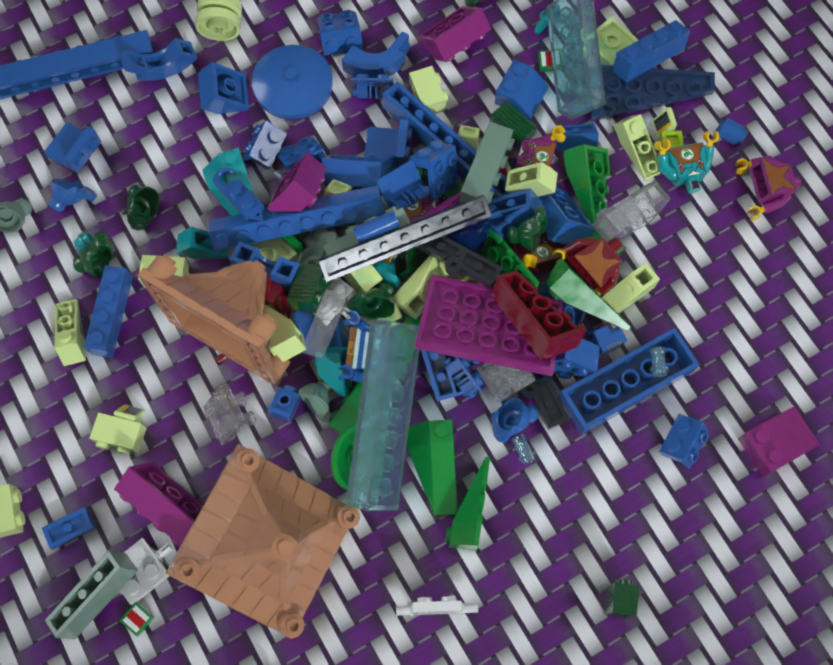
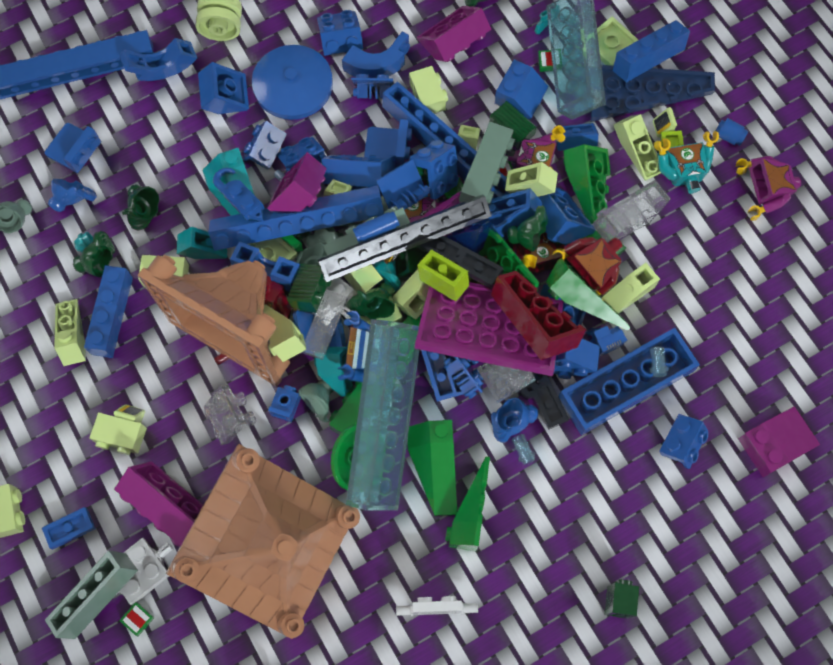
none -> lime brick [417,250,469,302]

